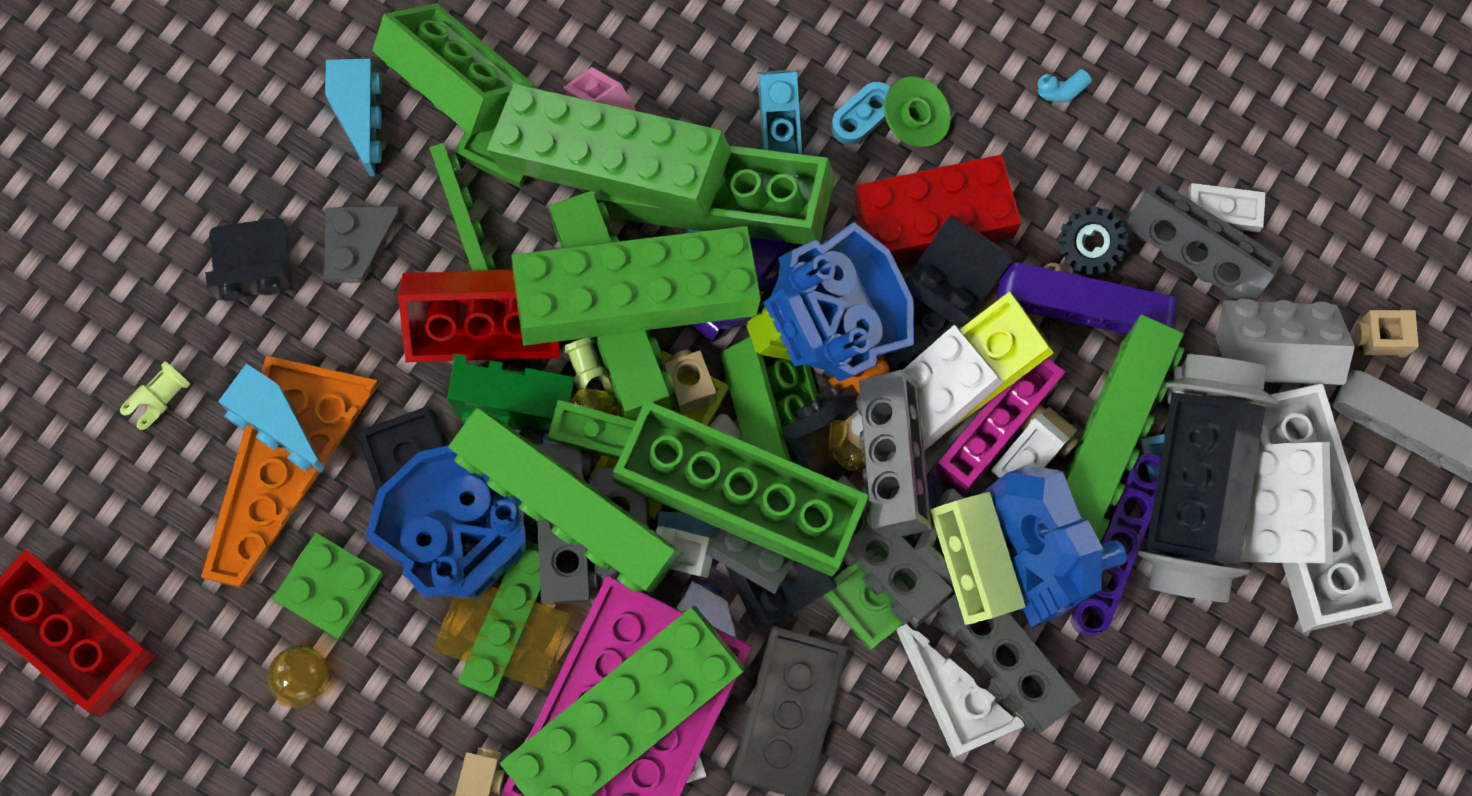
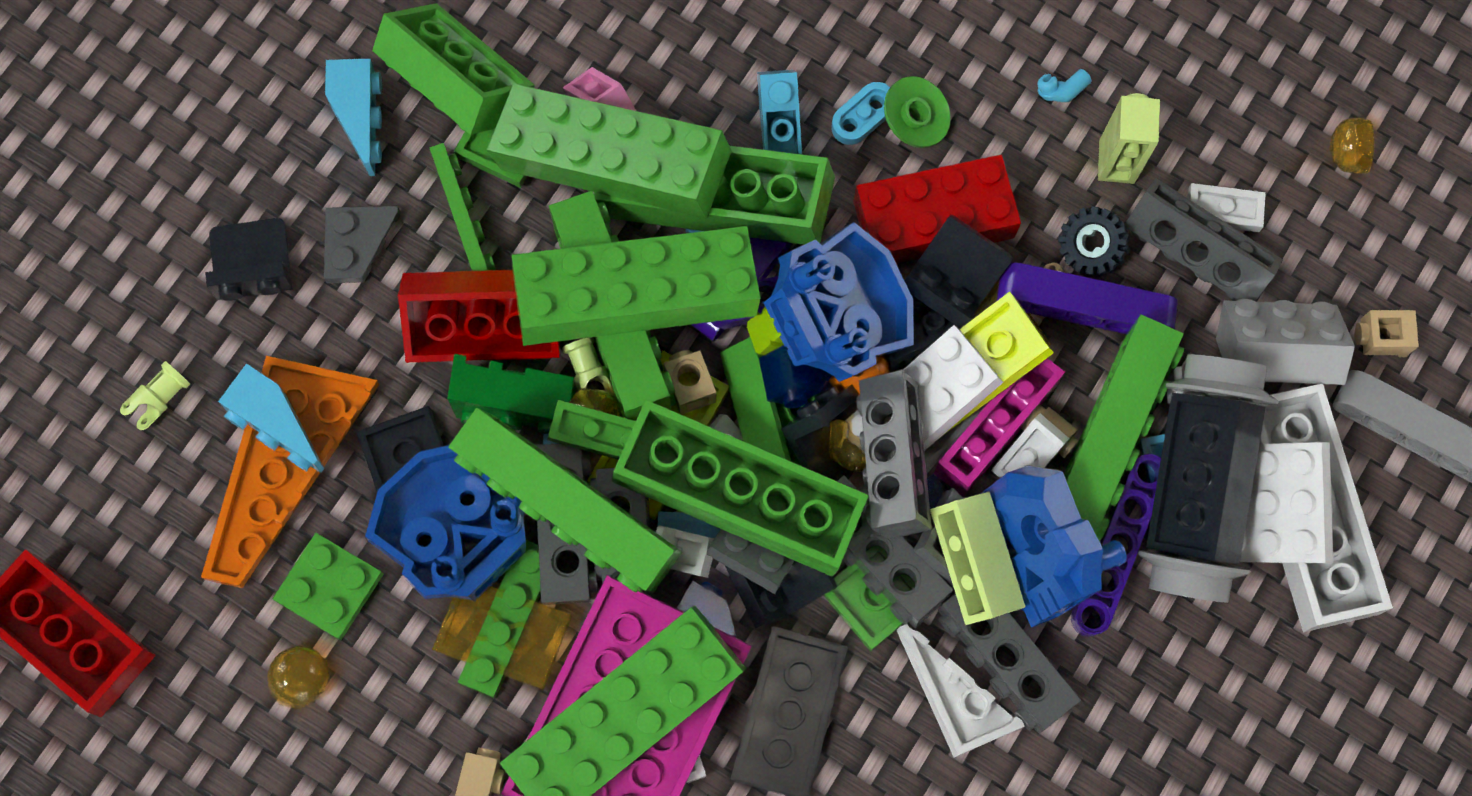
none -> clear blue slope [759,345,831,408]
none -> yellowish green brick [1098,93,1160,184]
none -> clear yellow hair [1329,118,1374,174]

